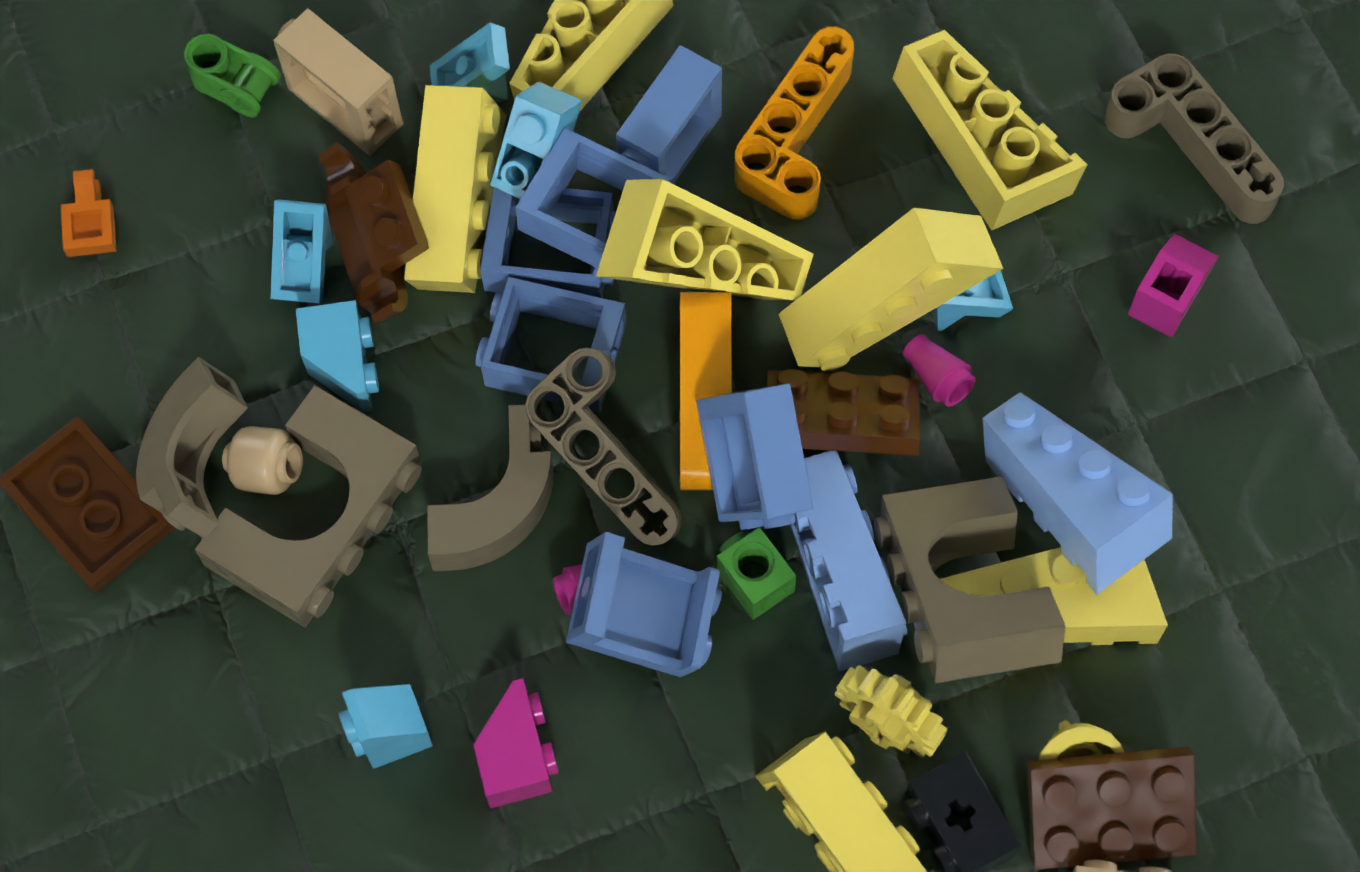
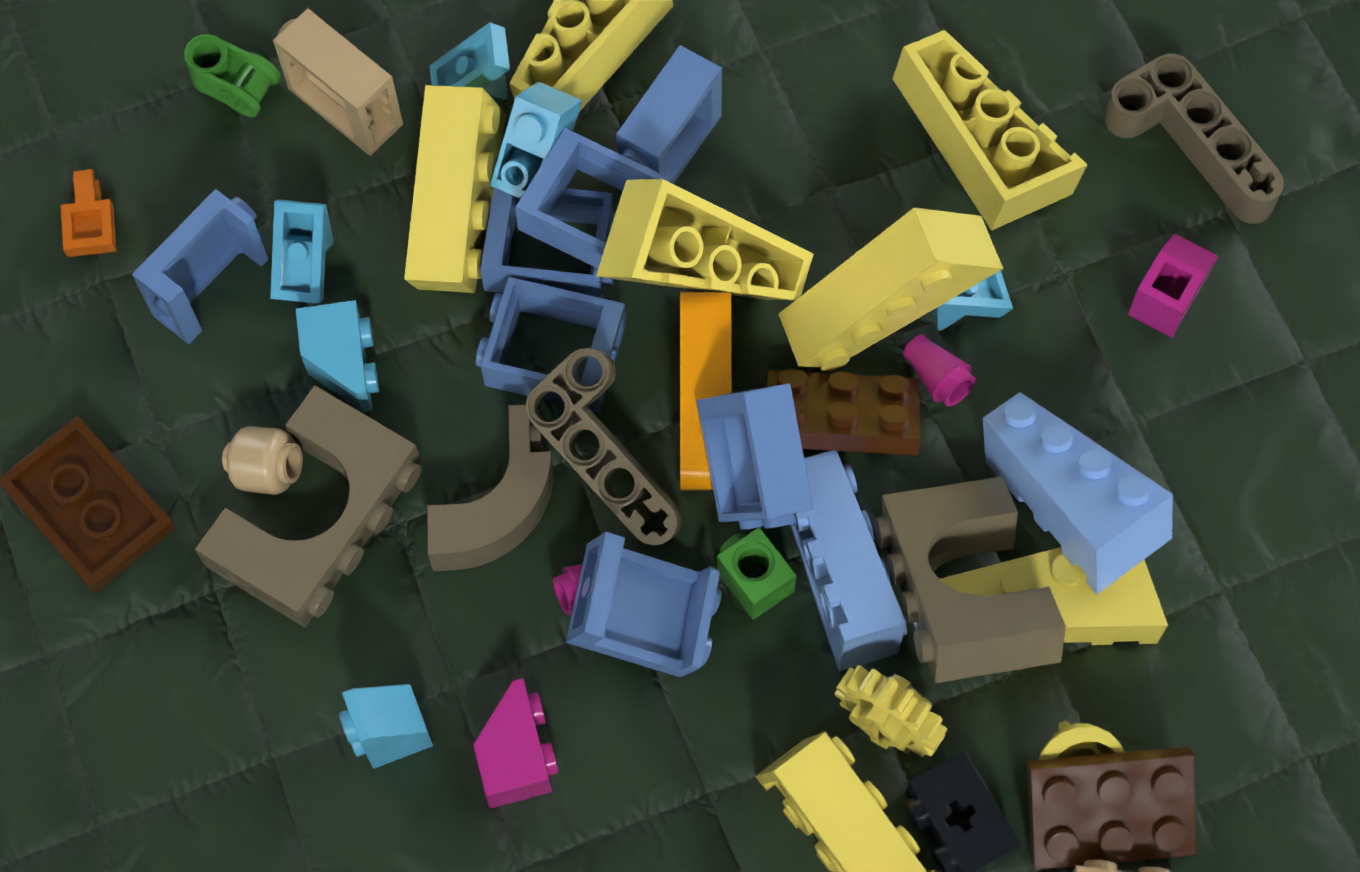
dark tan arch [136,357,248,538] -> none
reddish brown plate [318,143,429,324] -> none
light orange beam [734,27,854,220] -> none
none -> medium blue panel [132,189,269,344]

